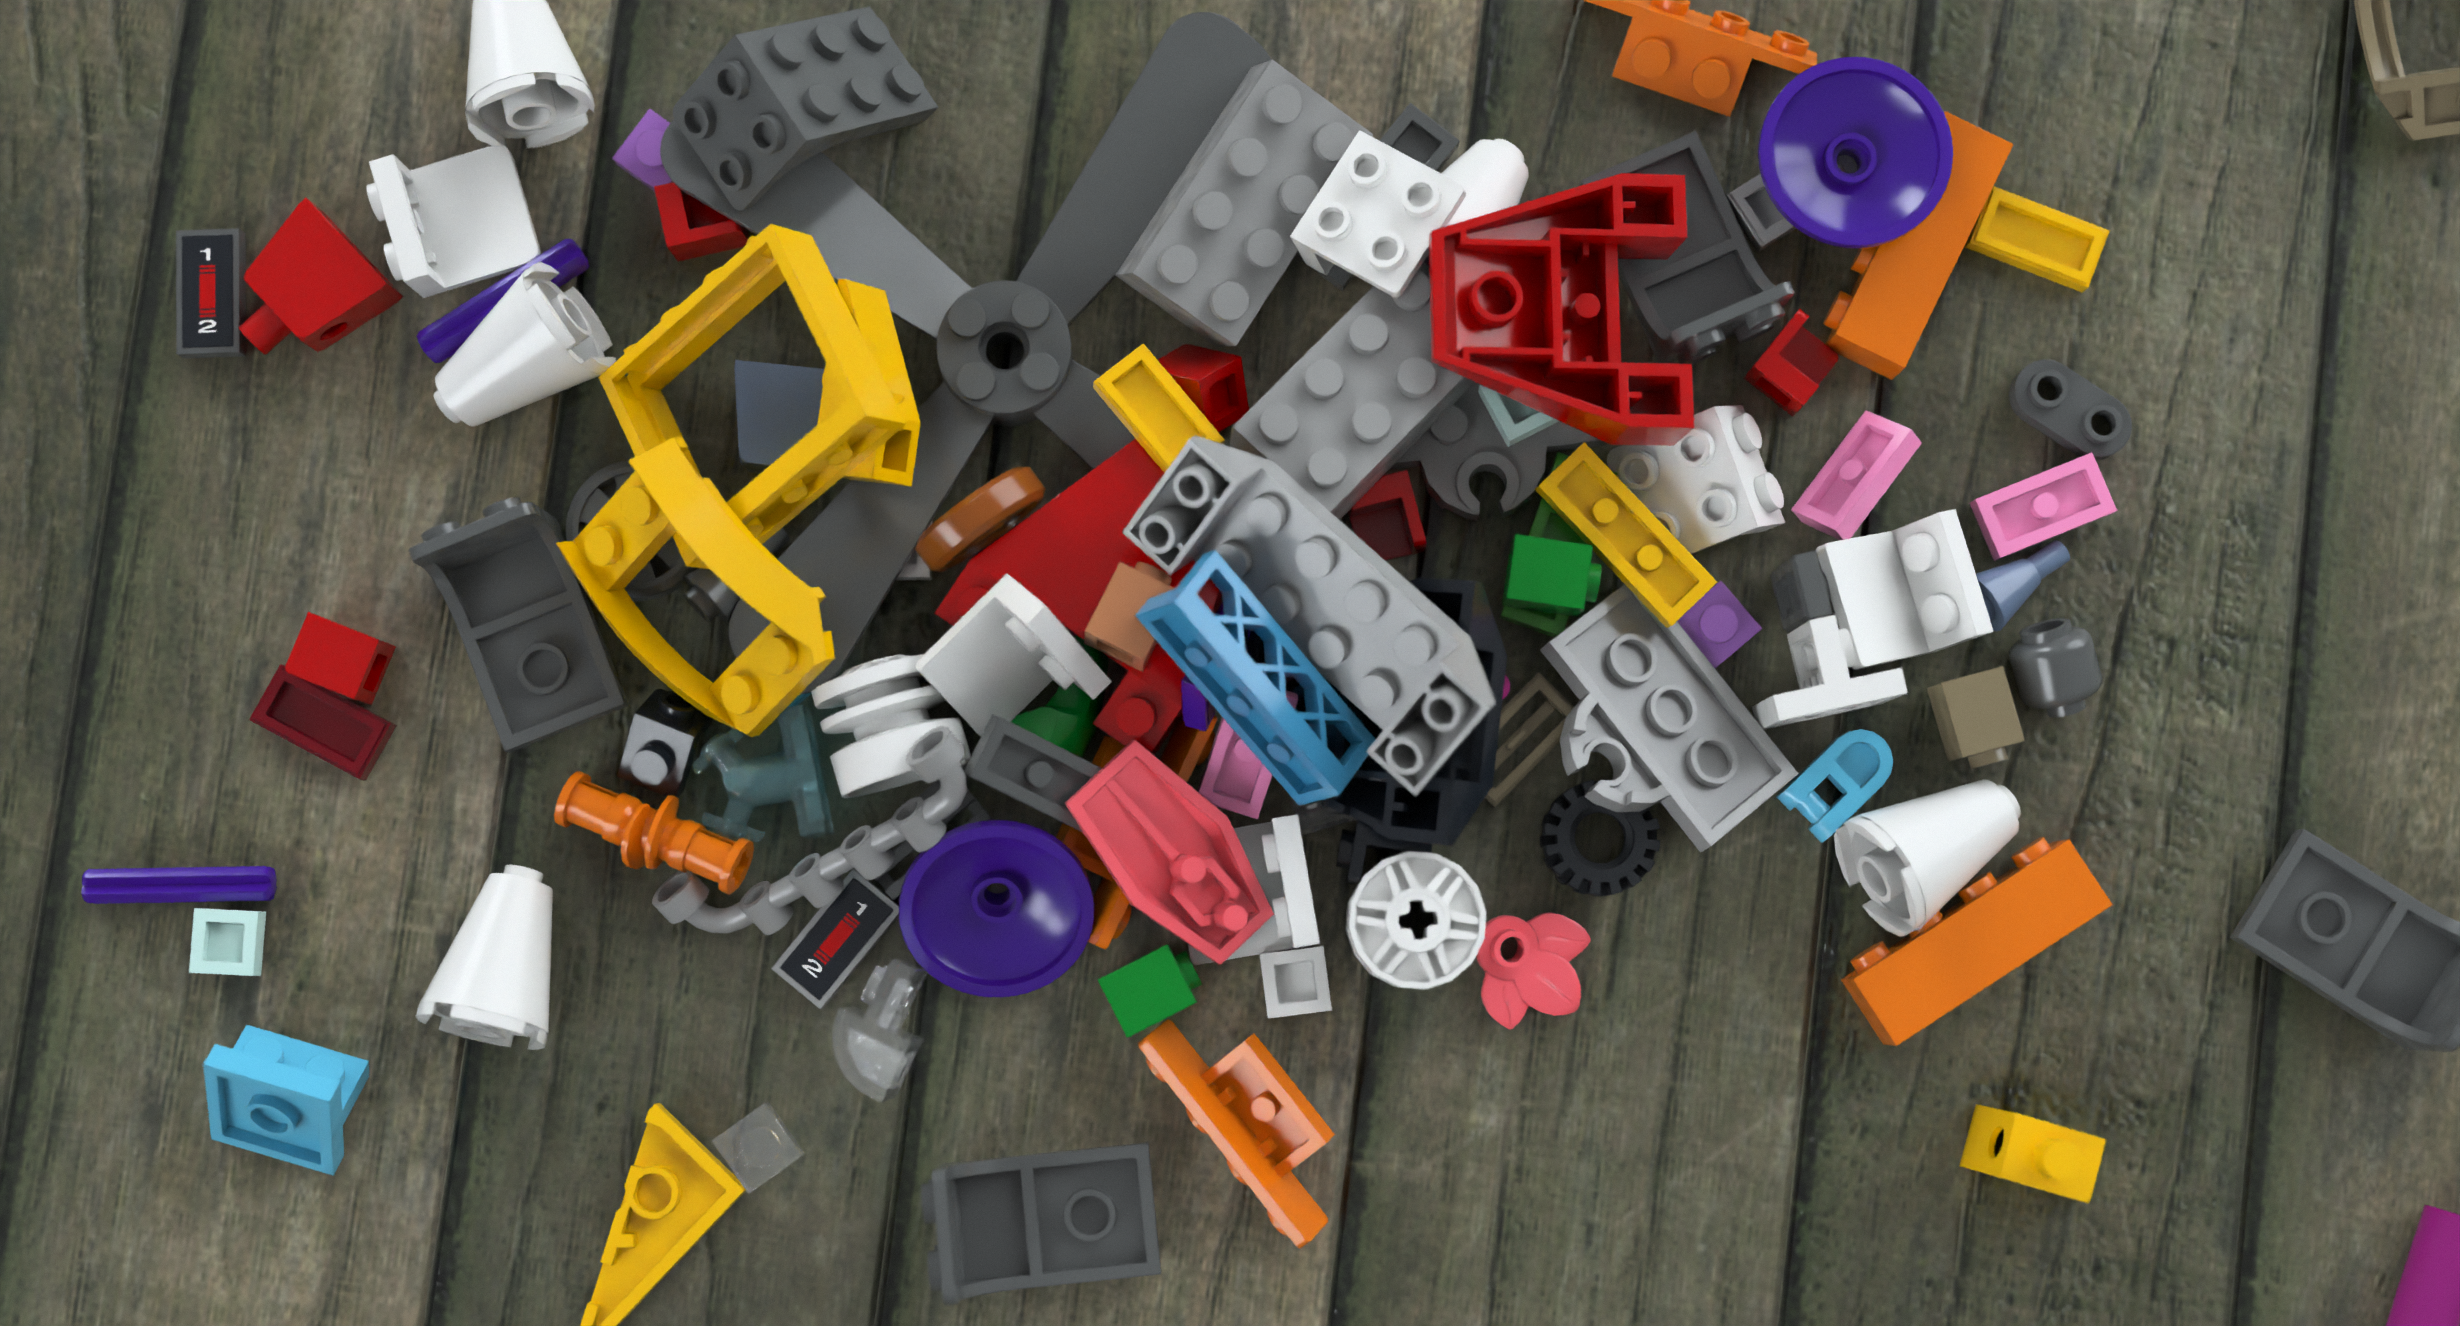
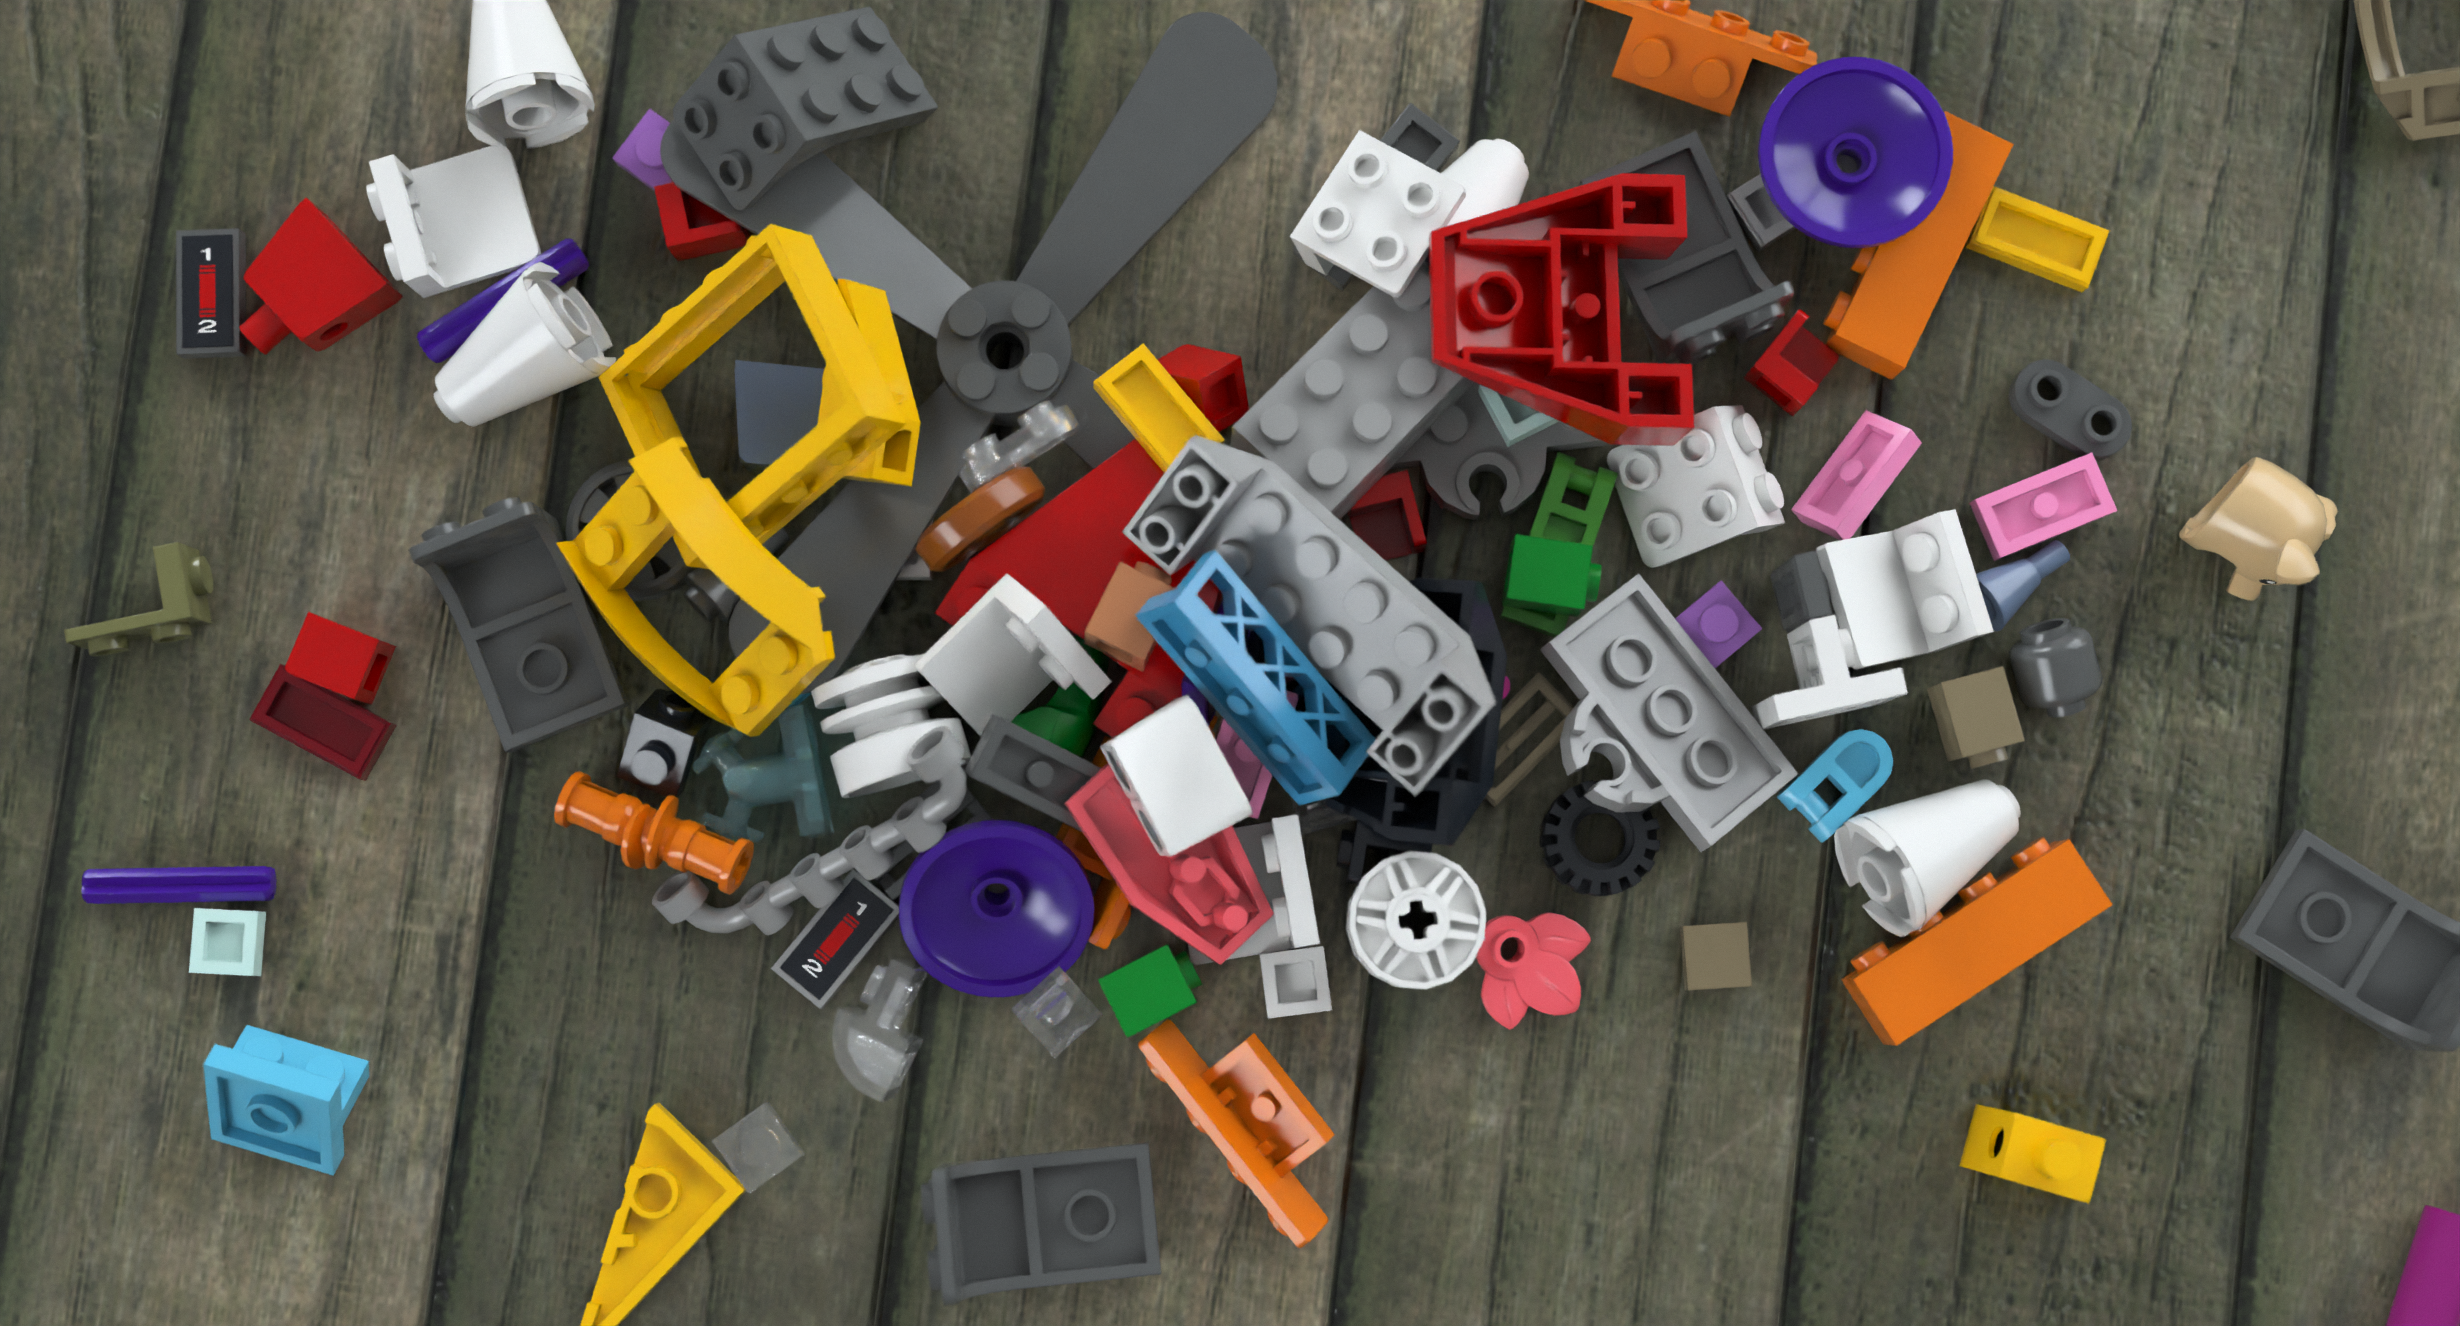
white cone [416,865,553,1050] -> none
light grey brick [1115,60,1373,347] -> none
yellow plate [1535,442,1717,628] -> none
none -> olive bracket [64,542,213,656]
none -> clear plate [957,400,1081,494]
none -> clear plate [1011,966,1103,1058]
none -> white piece [1100,696,1252,857]
none -> dark tan tile [1680,922,1752,991]
none -> tan piece [2179,457,2338,601]

